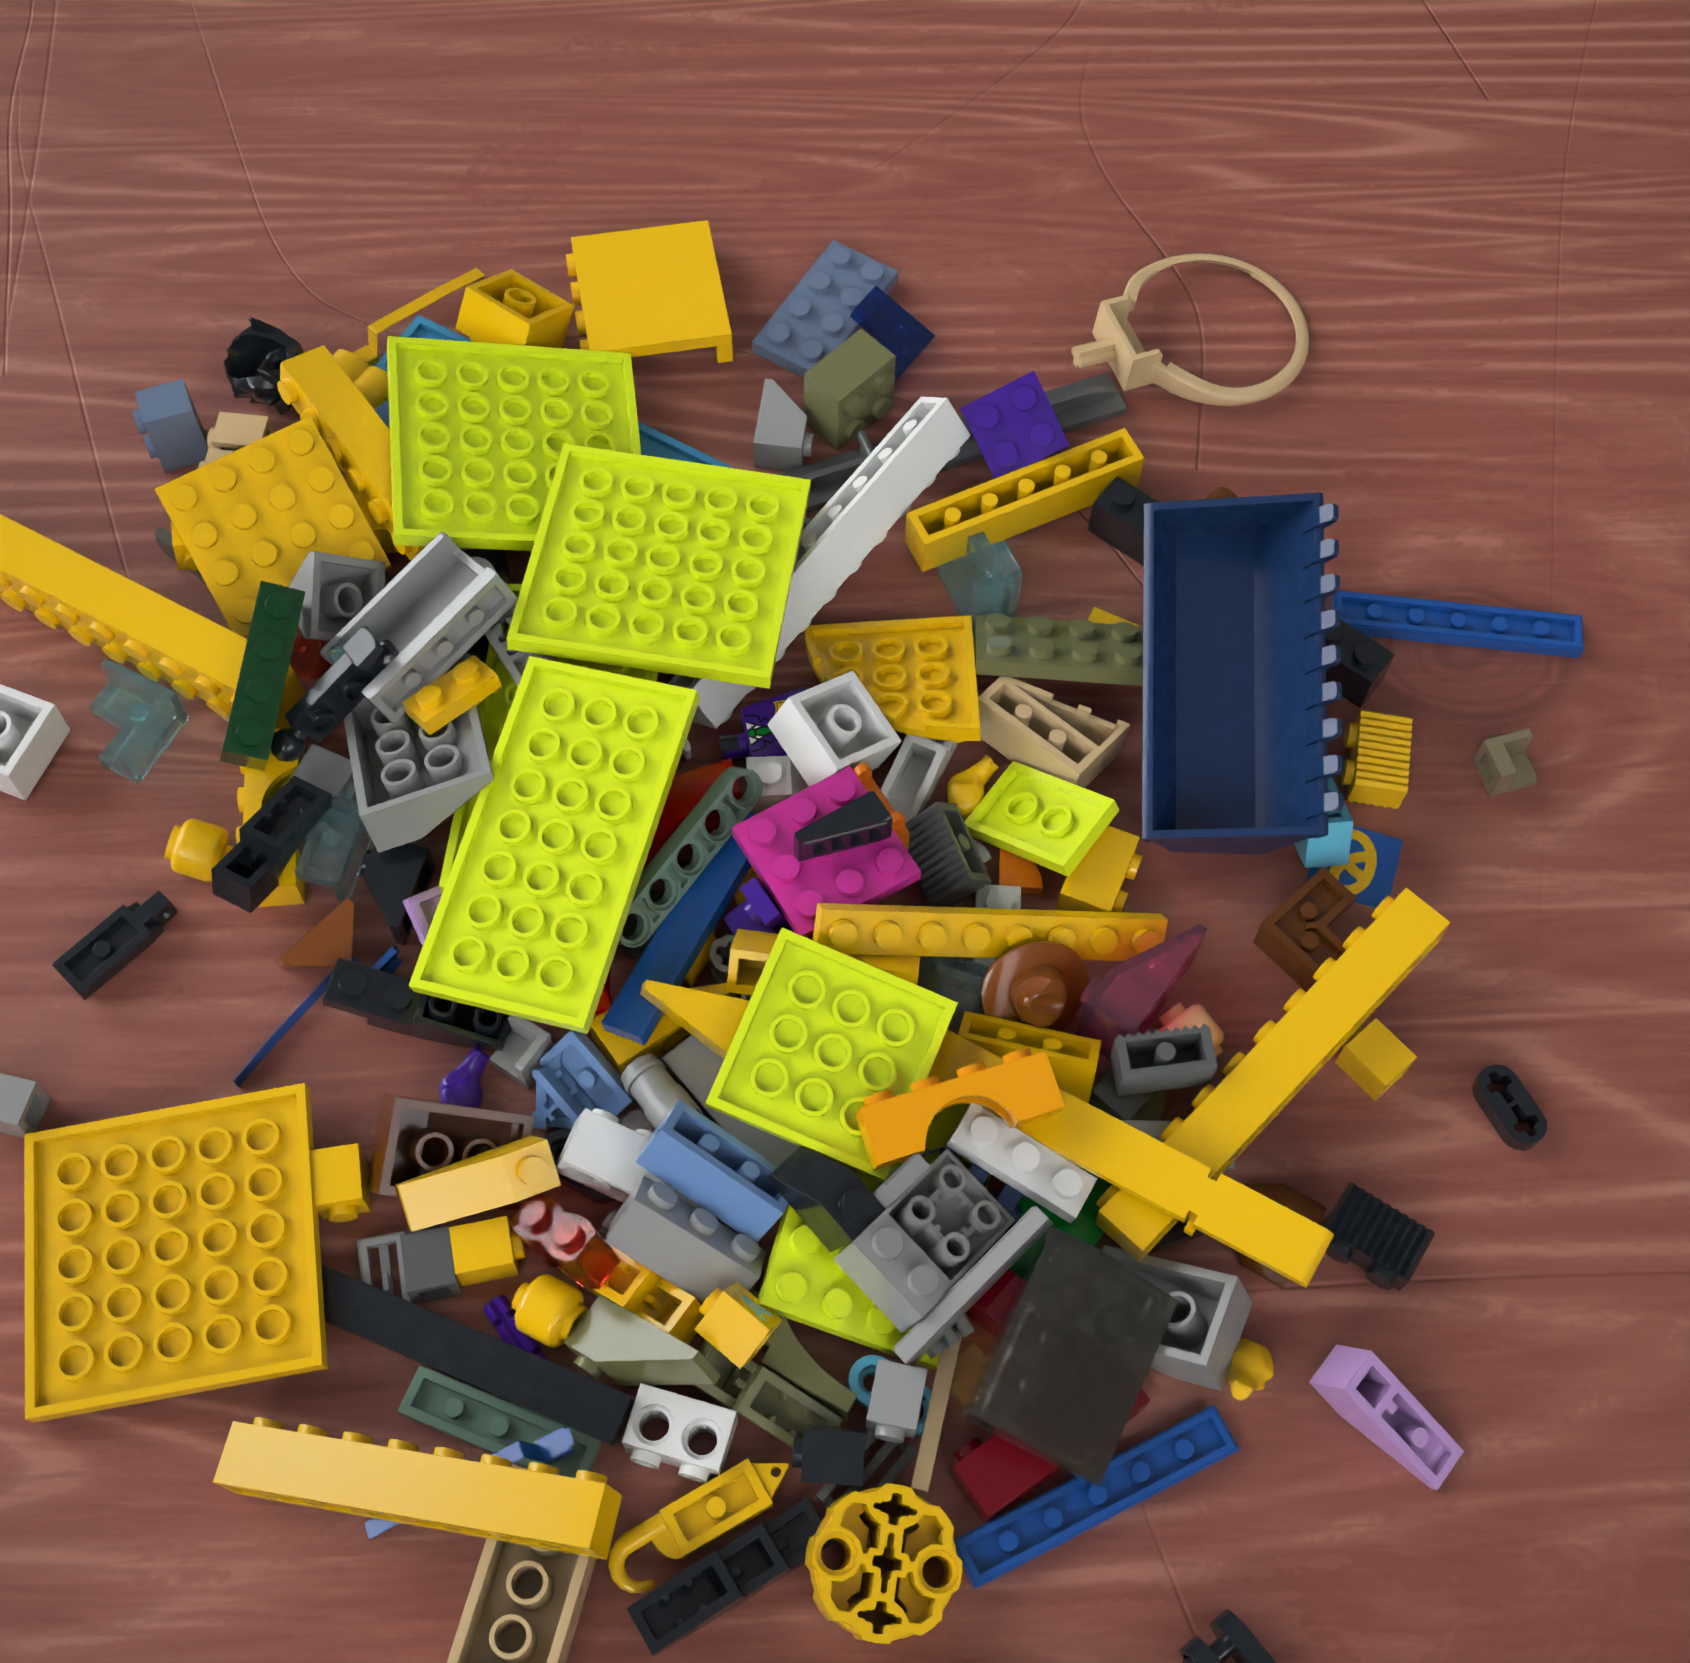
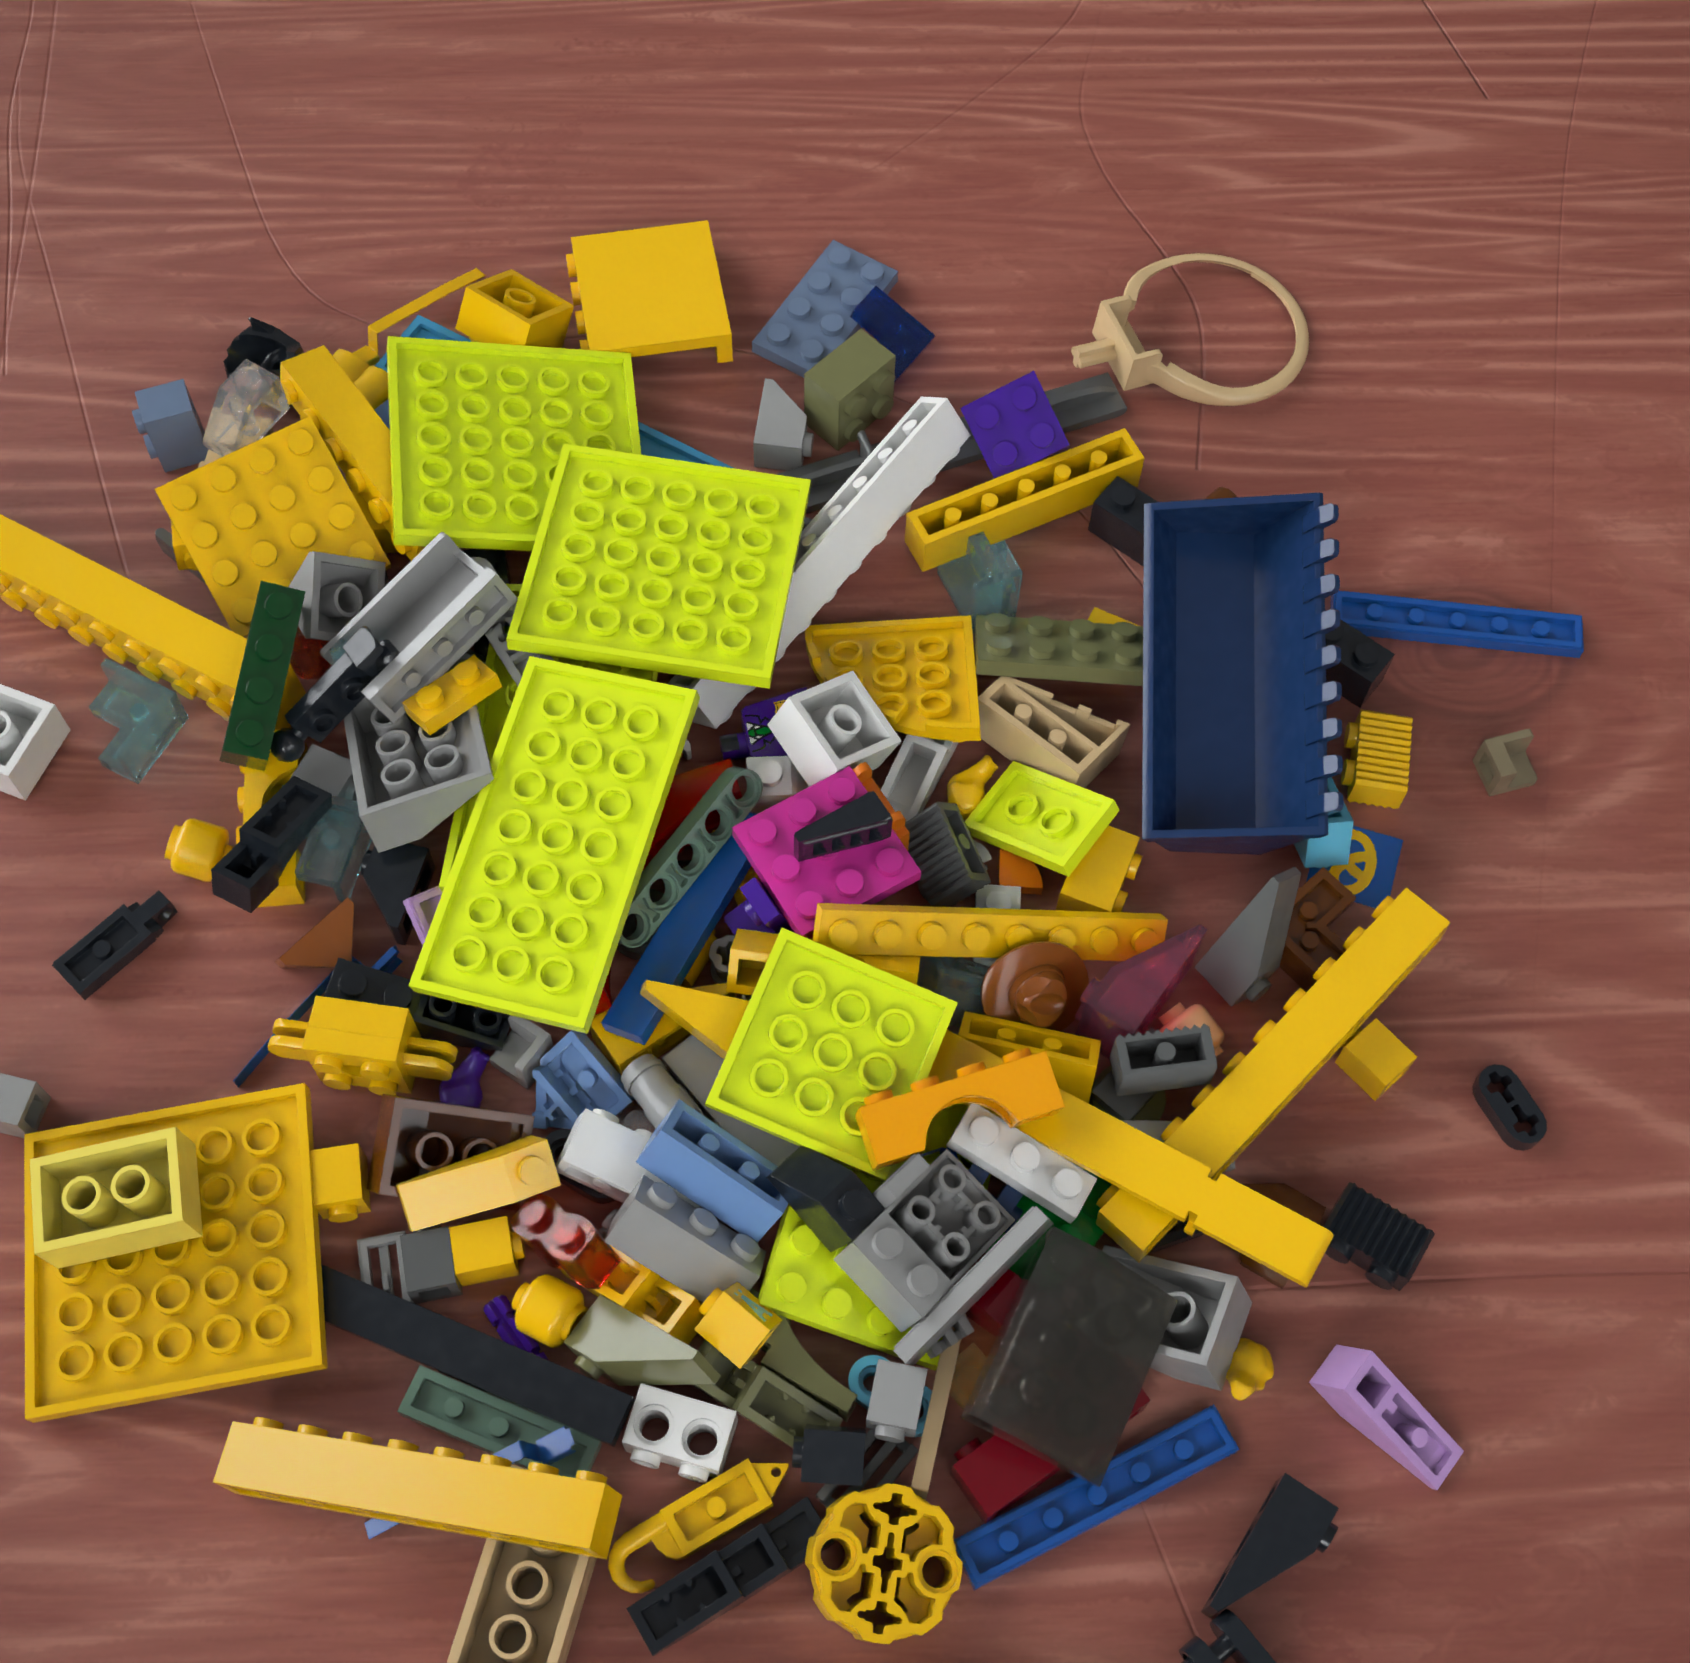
none -> light yellow brick [30,1127,203,1269]
none -> clear slope [202,359,290,457]
none -> yellow brick [268,995,458,1096]
none -> dark grey slope [1195,867,1301,1007]
none -> black slope [1201,1473,1339,1618]

